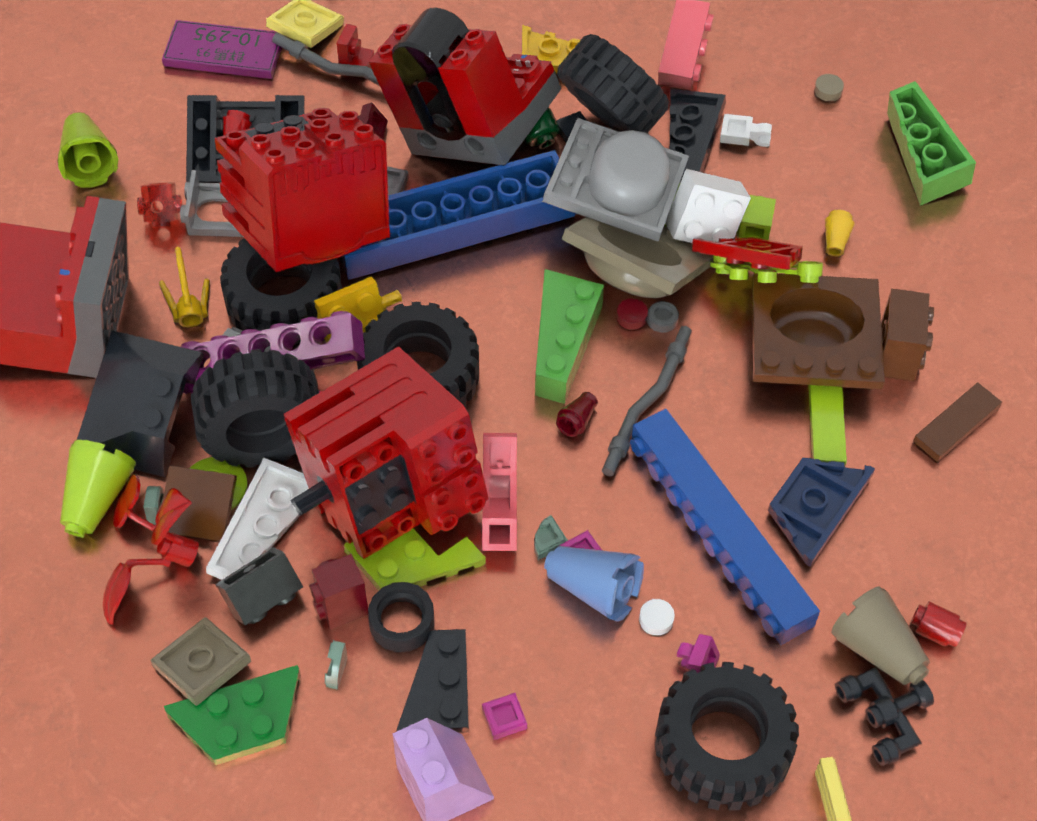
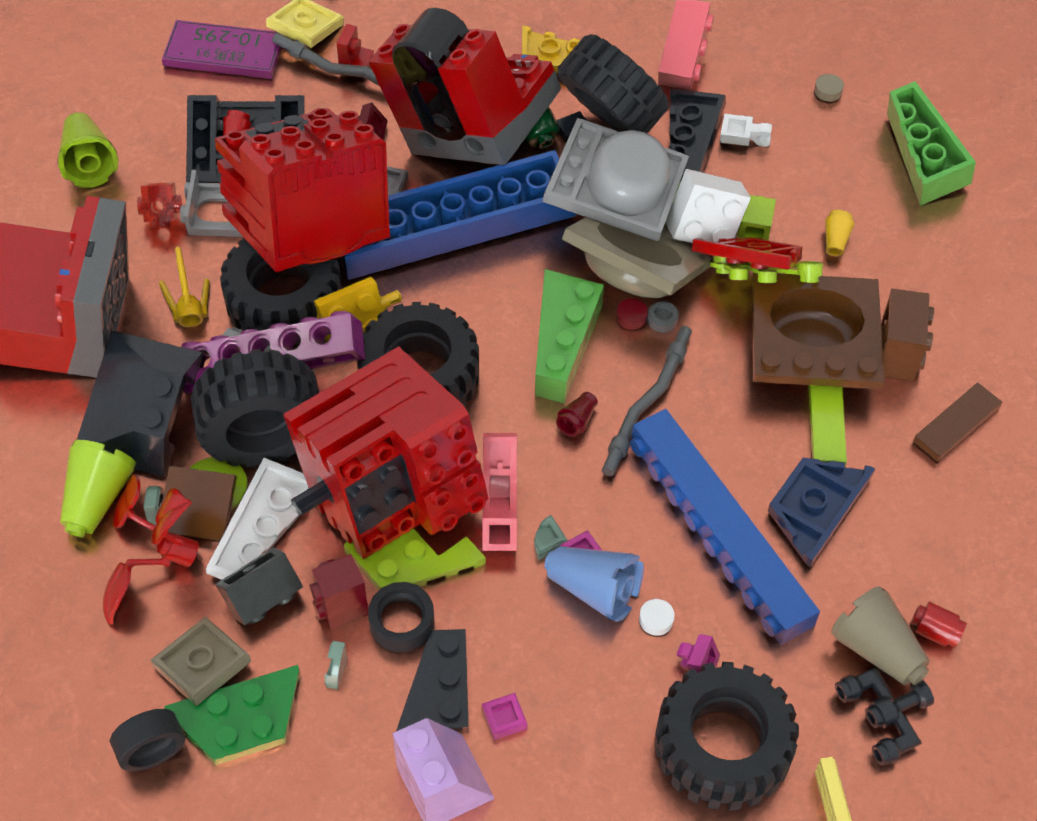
none -> black tyre [109,709,186,772]

